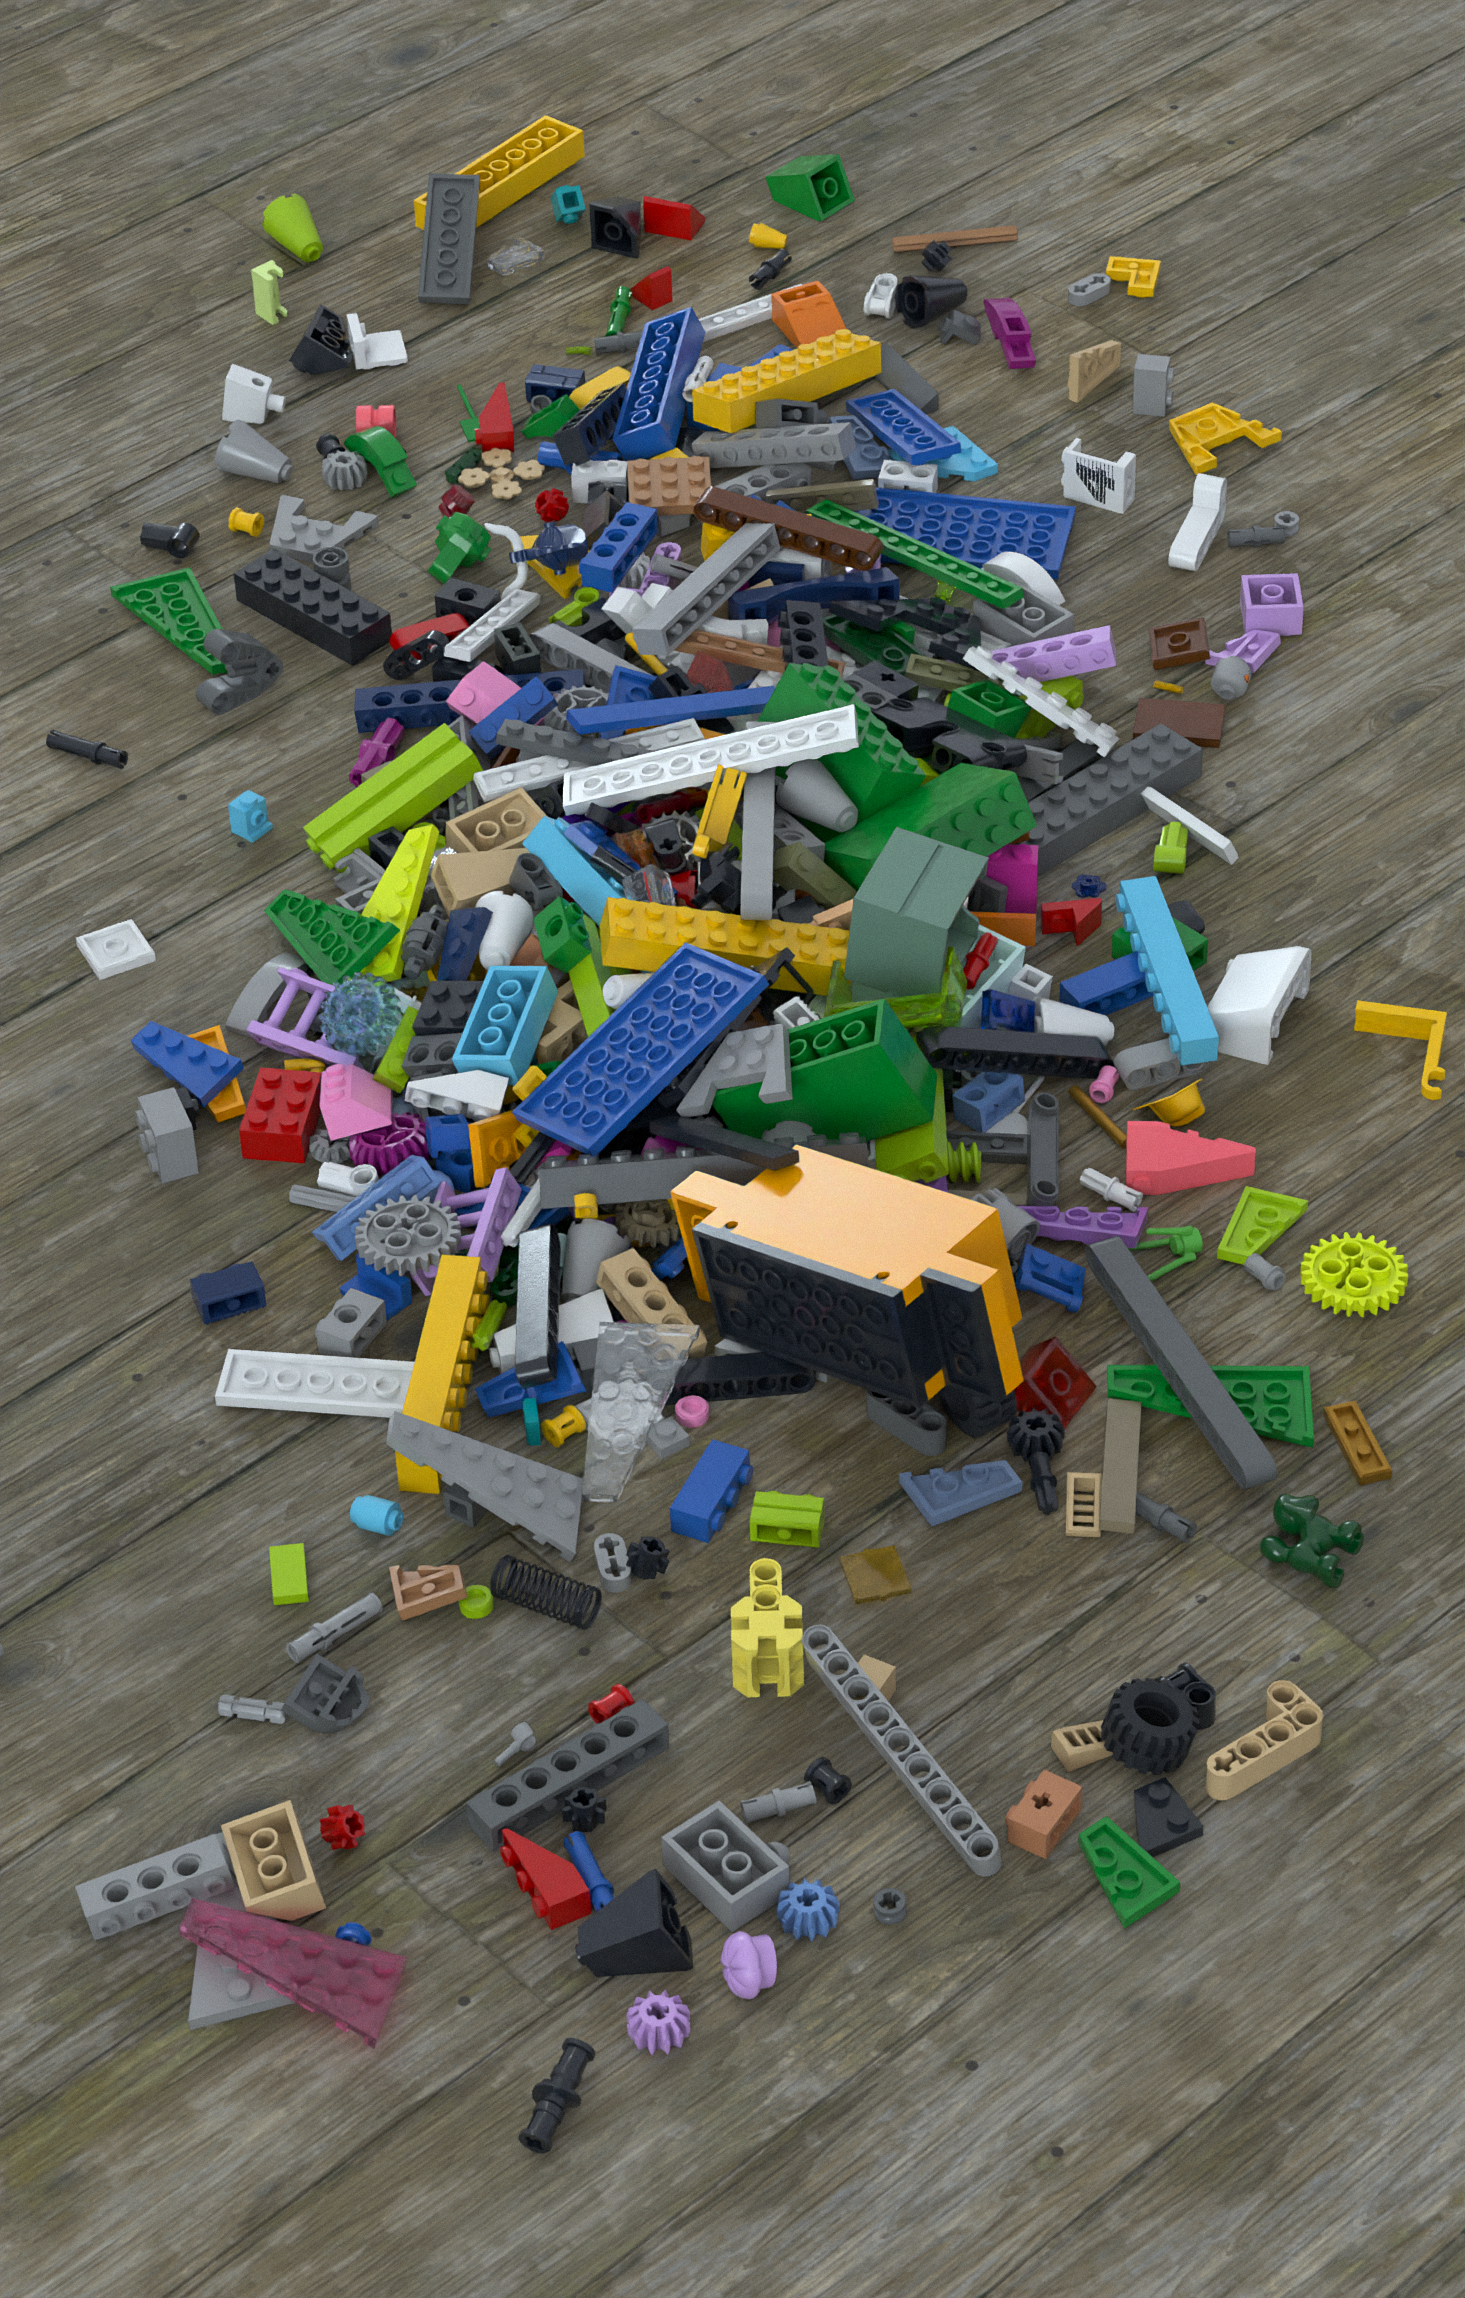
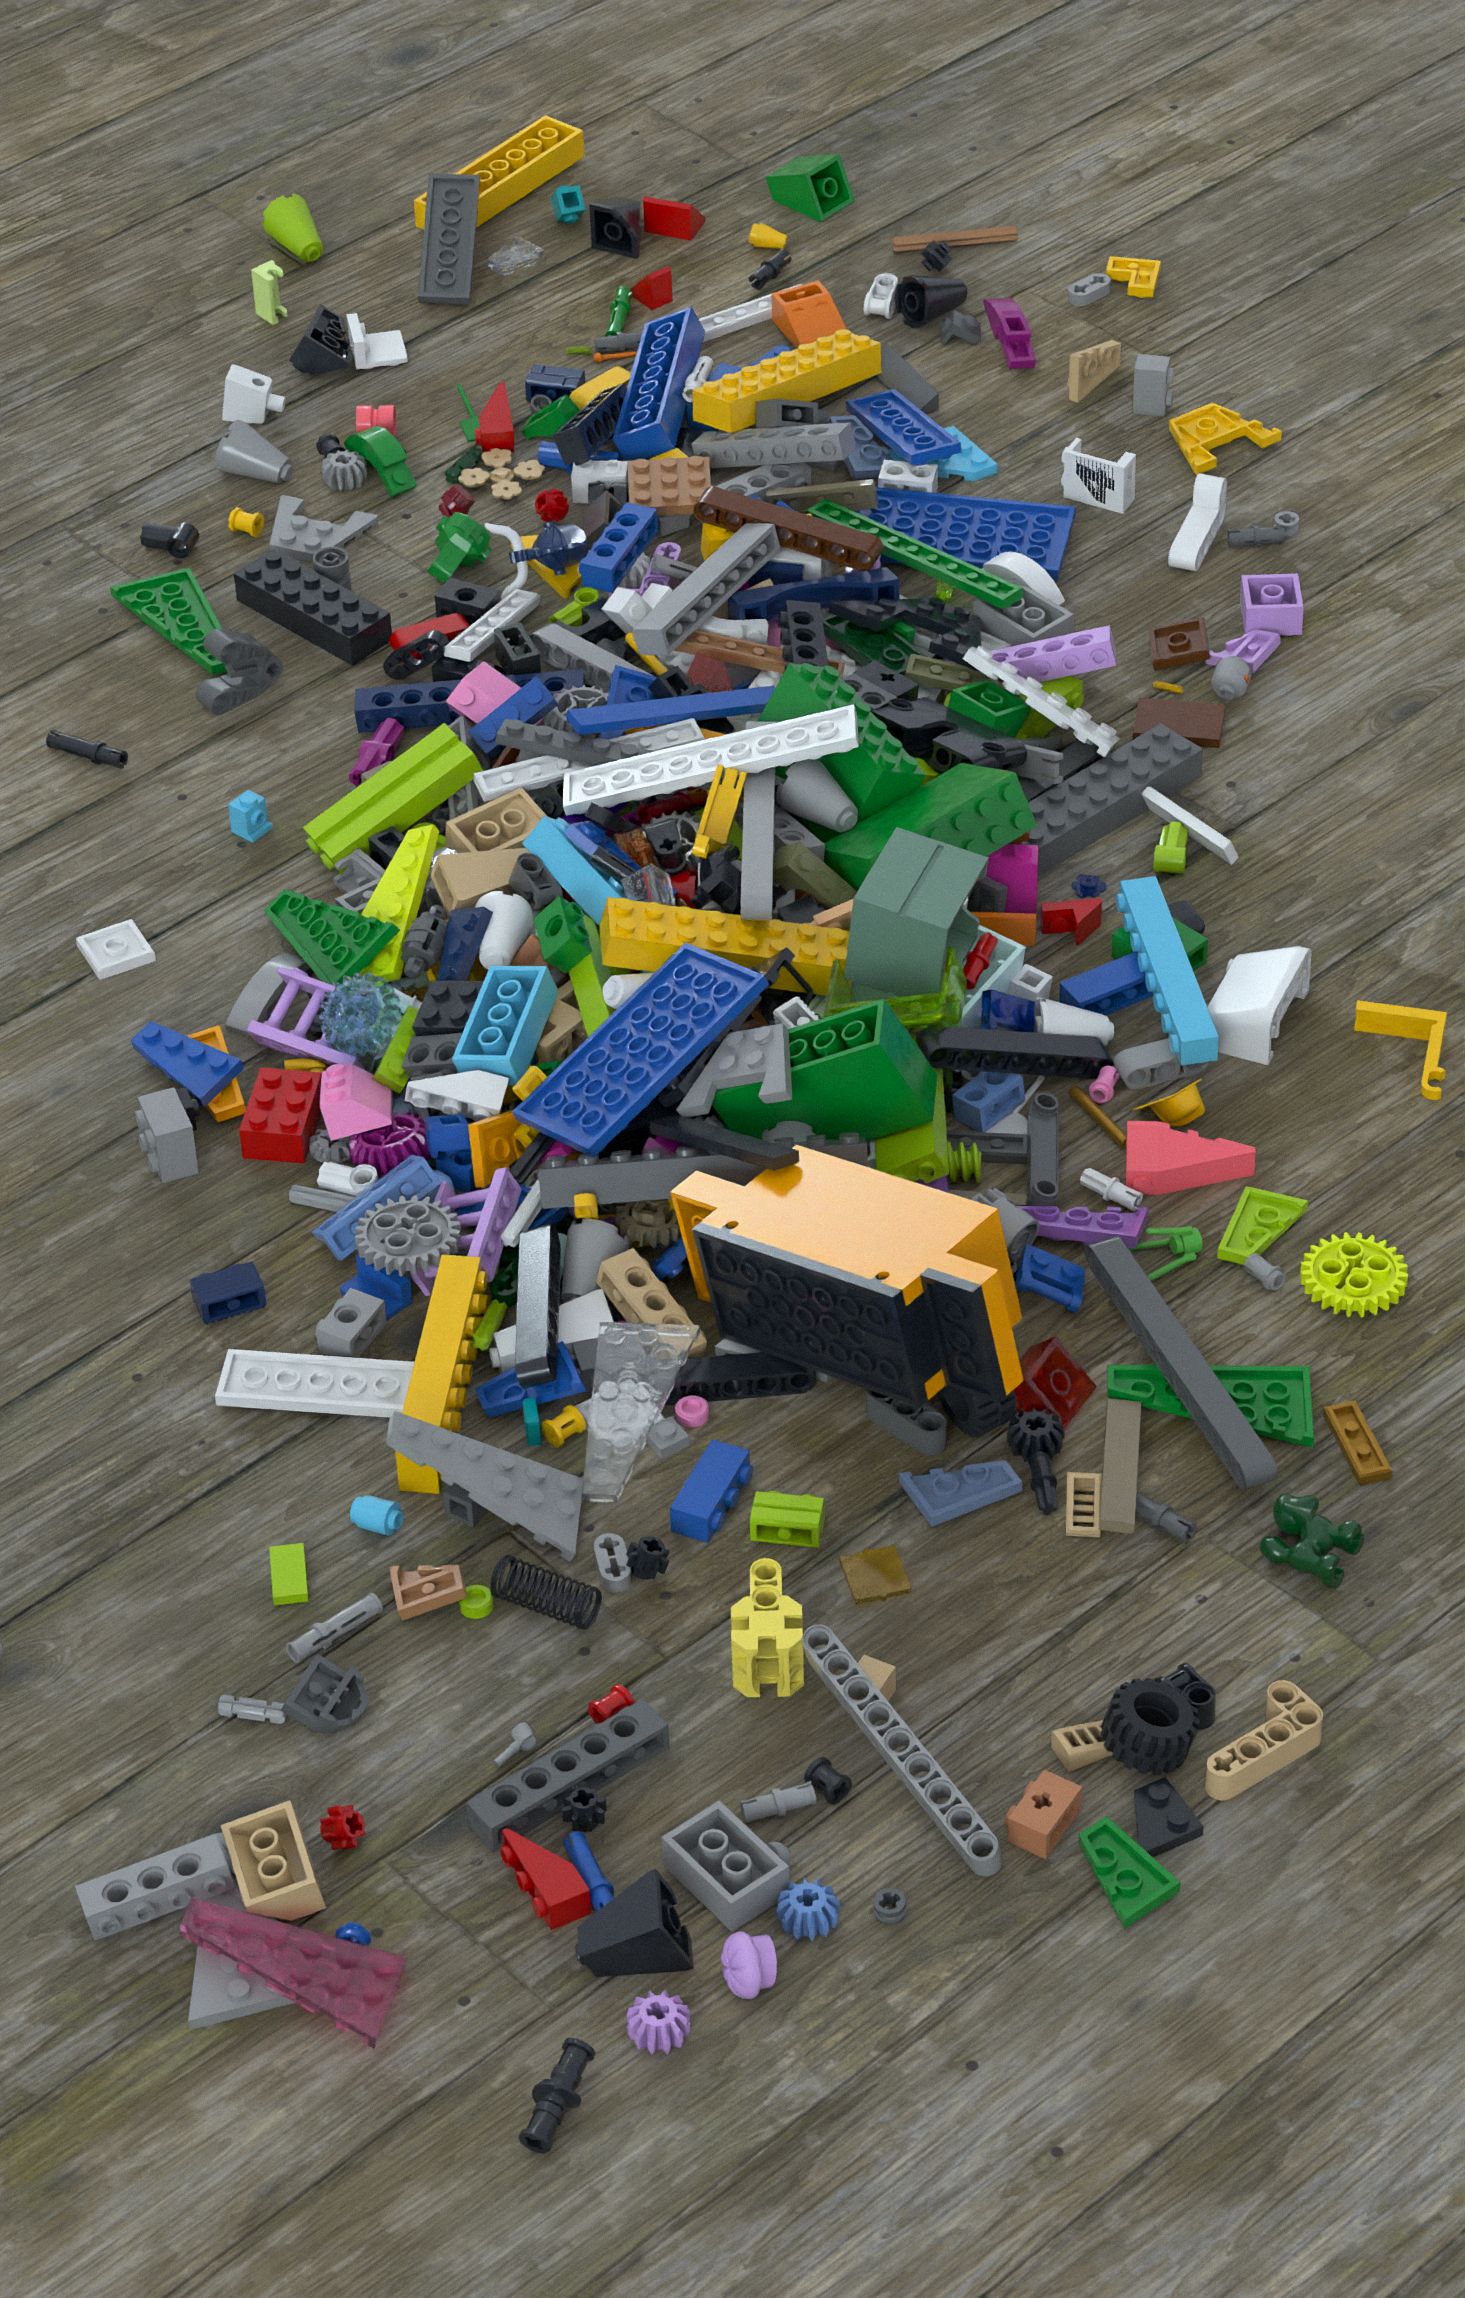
none -> orange hinge [593,349,638,363]

